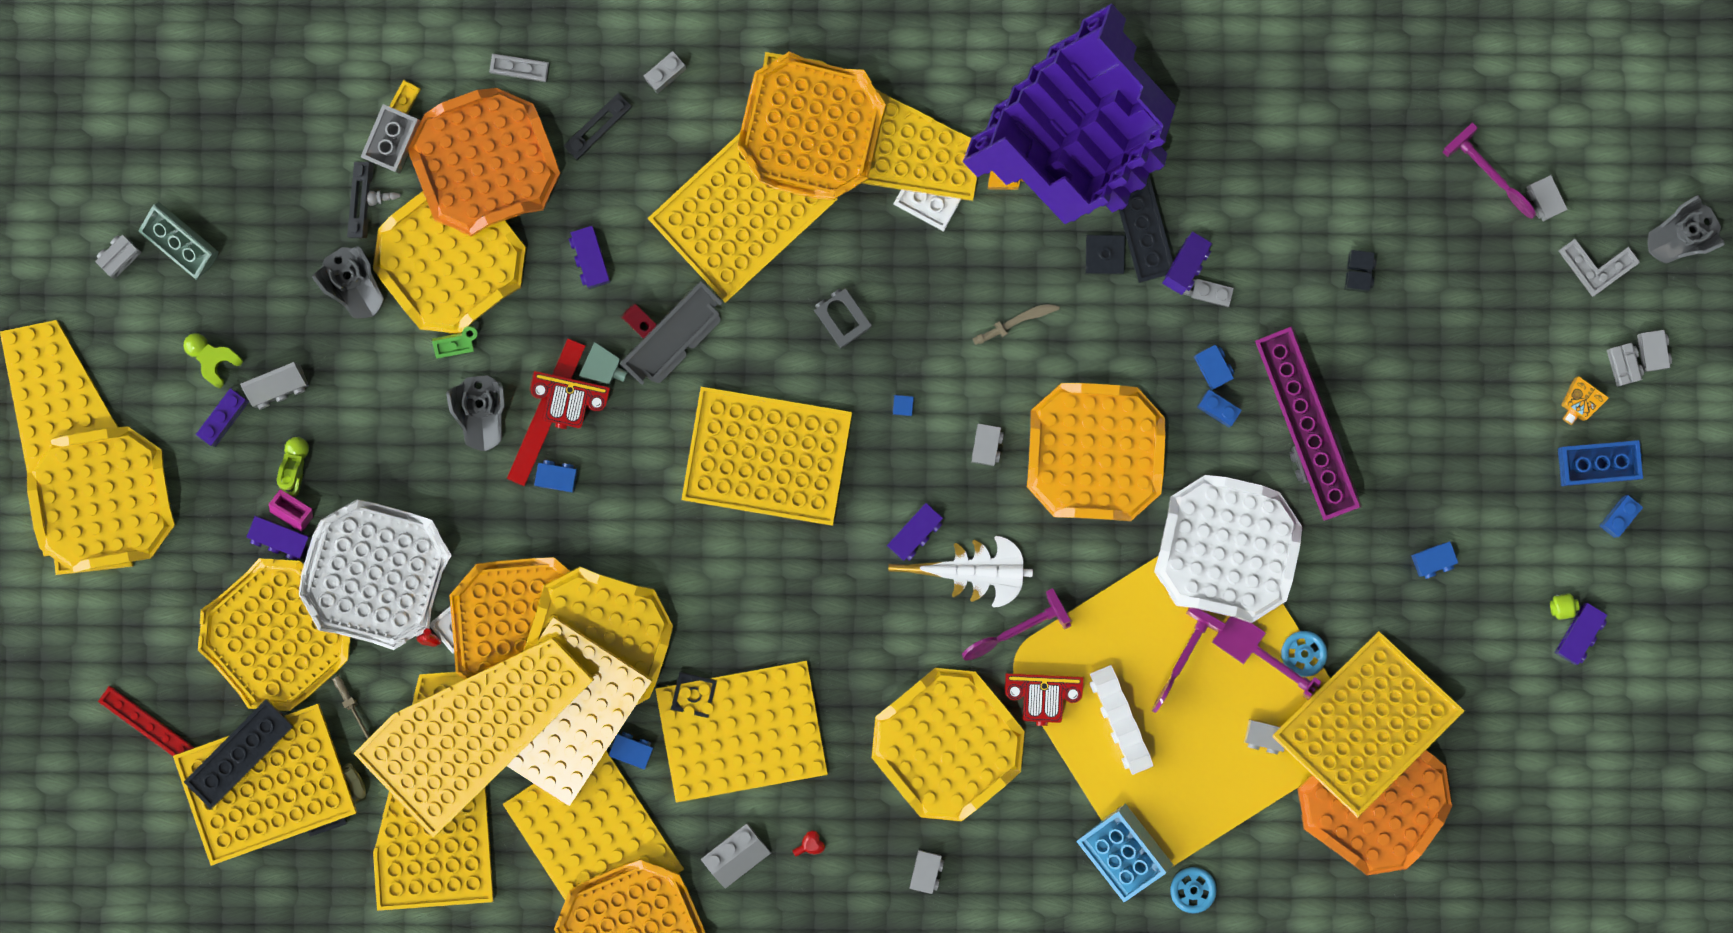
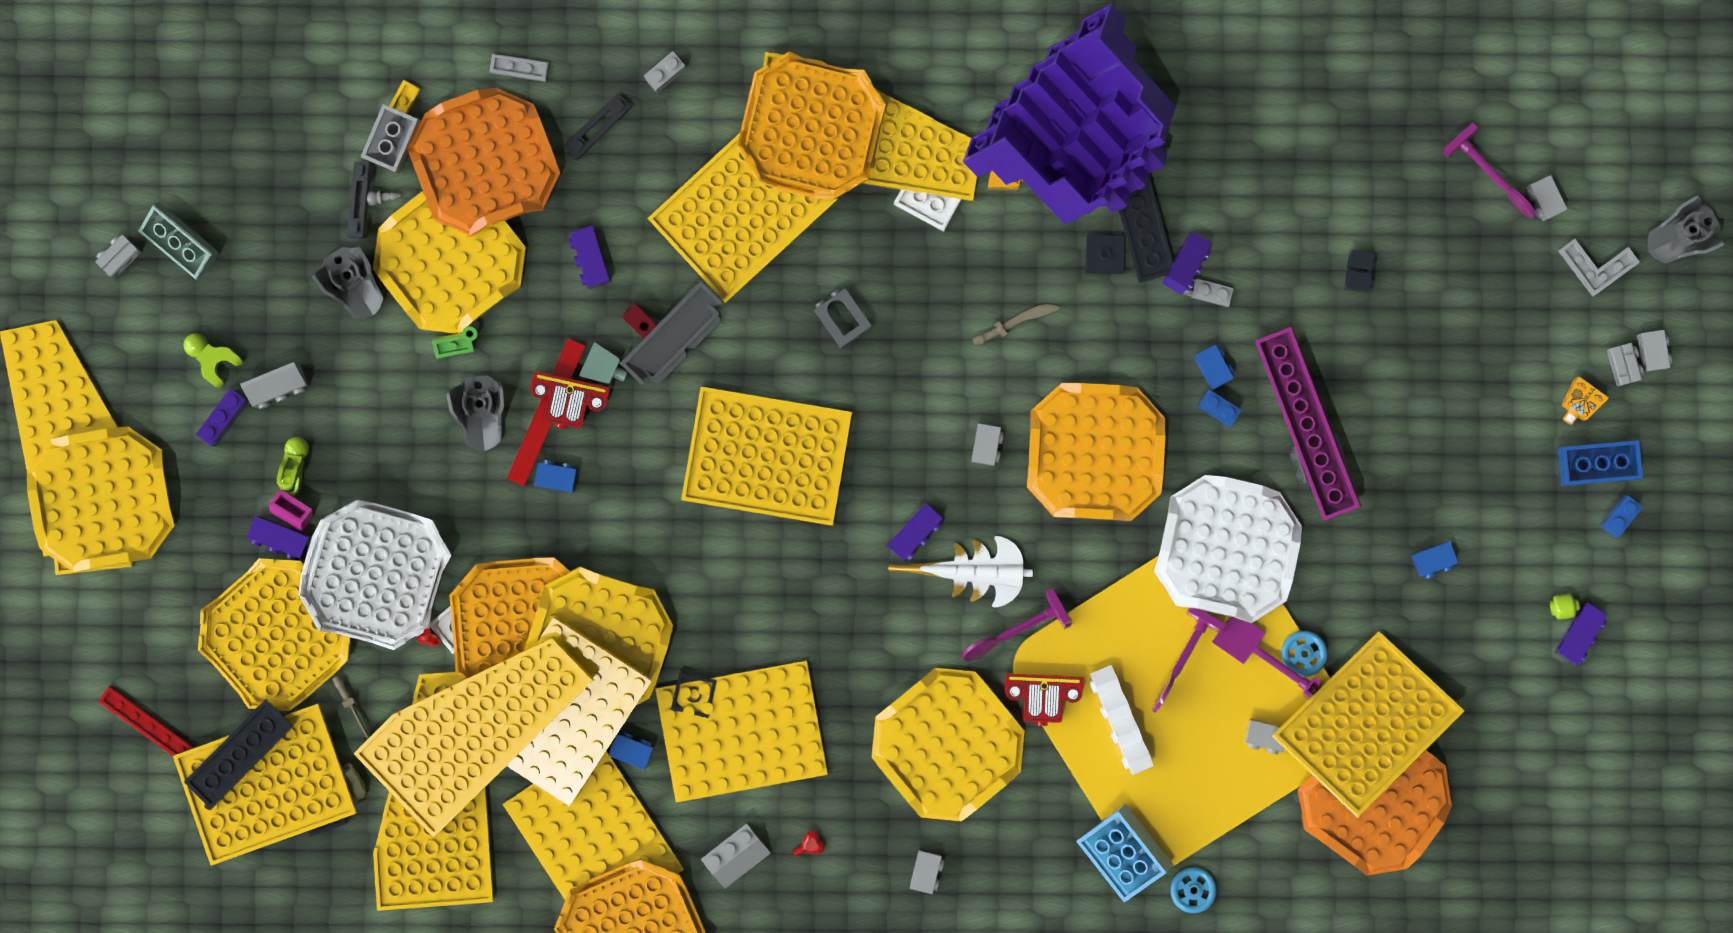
blue tile [893,395,913,416] -> none

